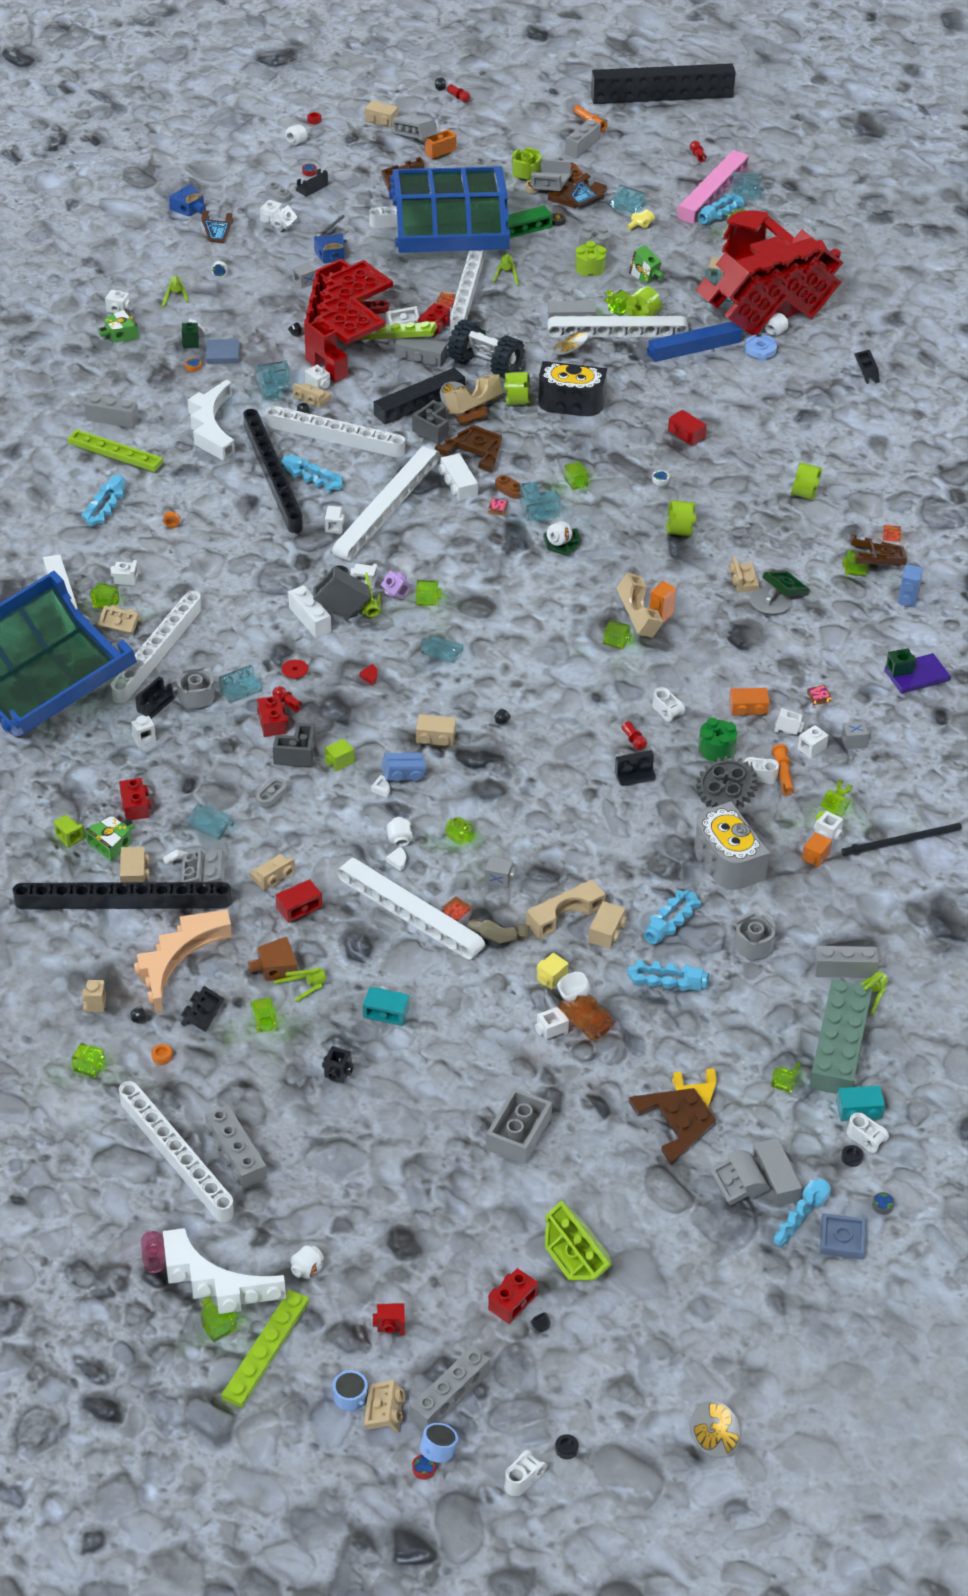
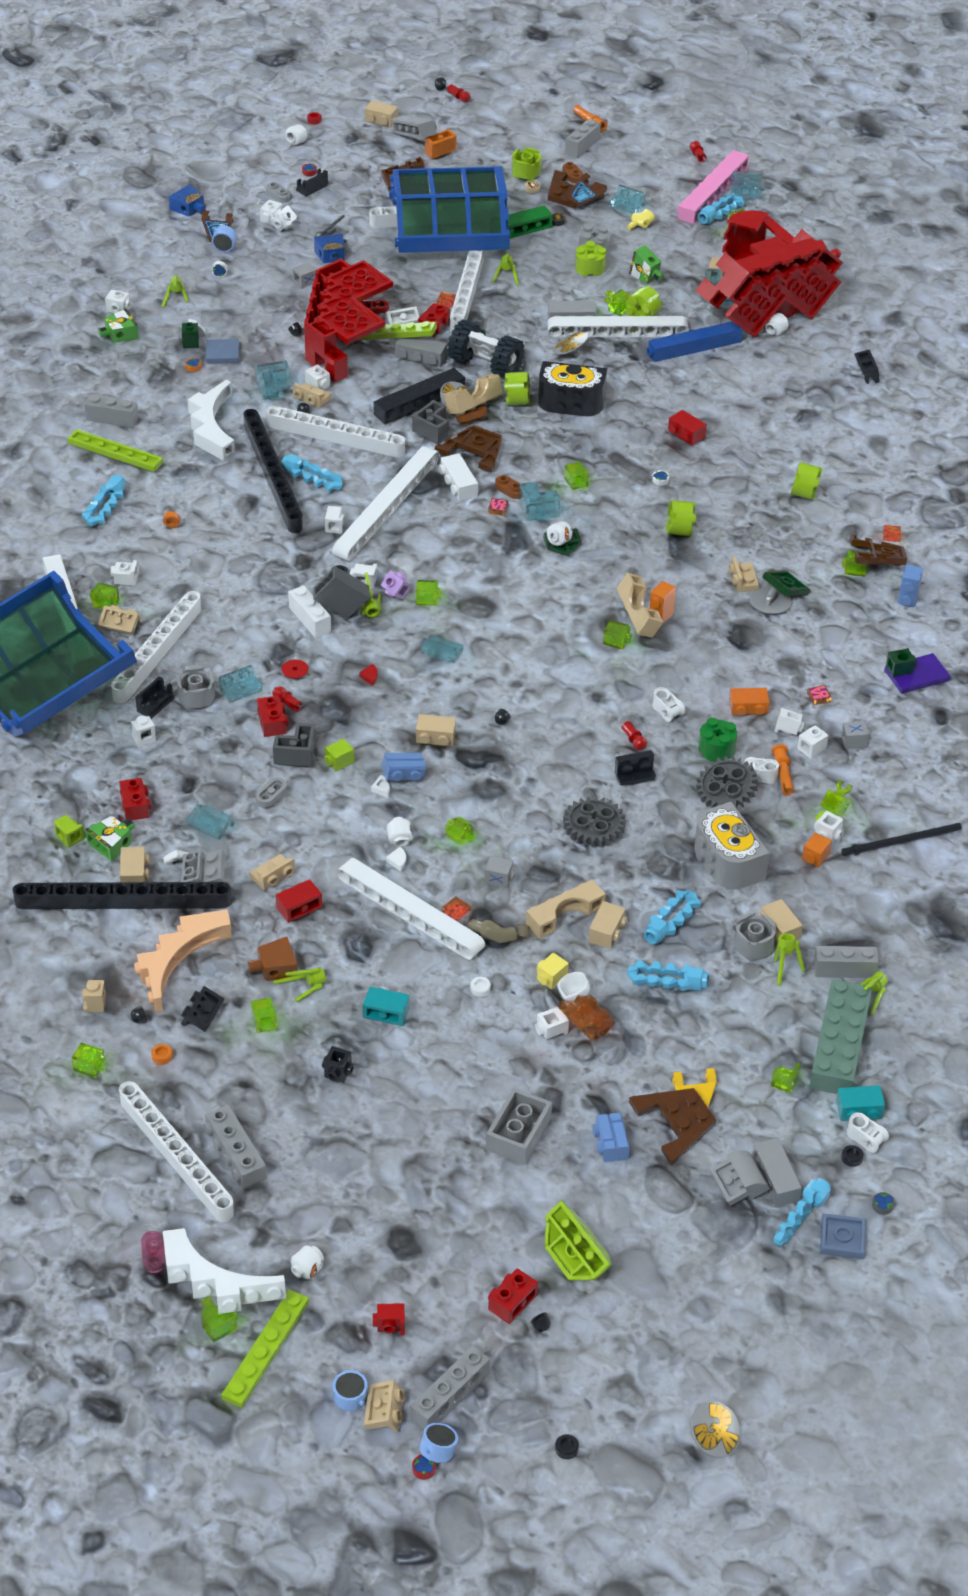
white piece [504,1450,547,1496] -> none
light grey panel [531,159,572,191] -> none
black brick [591,63,736,104] -> none
light blue plate [745,335,777,361] -> none
none -> piece [211,226,237,252]
none -> white tile [470,977,491,997]
none -> dark grey gear [563,796,626,847]
none -> medium blue brick [592,1112,630,1162]
none -> tan brick [760,899,803,943]
none -> lime plant [774,933,805,986]

